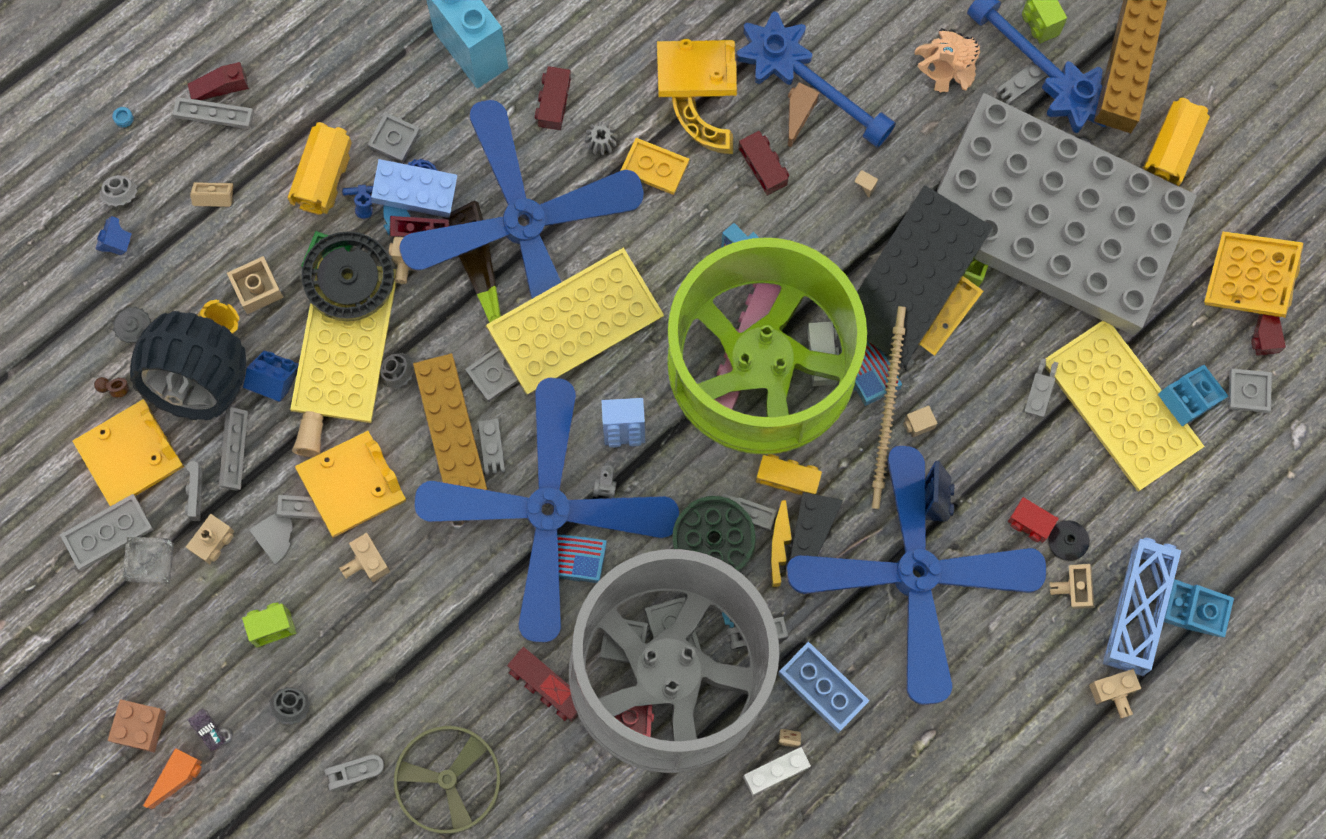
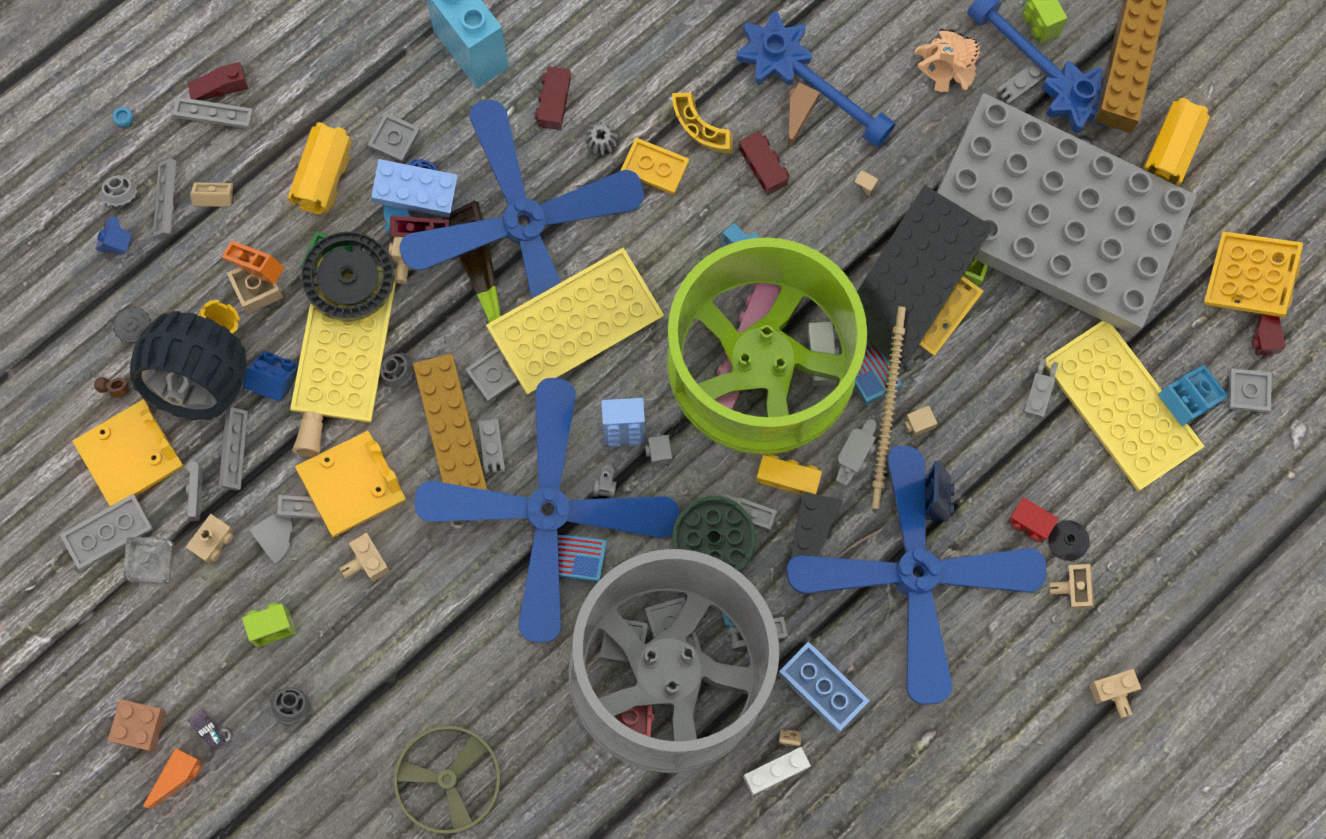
light grey plate [324,755,384,791] -> none
blue piece [342,184,373,219] -> none
dark red brick [507,646,578,722] -> none
yellow piece [657,39,737,97] -> none
yellow slope [770,500,792,587] -> none
light blue piece [1103,538,1181,676] -> none
dark azure slope [1164,579,1234,638] -> none
none -> light grey plate [153,158,177,239]
none -> orange slope [221,241,285,284]
none -> light grey brick [645,433,672,466]
none -> light grey hinge [835,419,877,487]

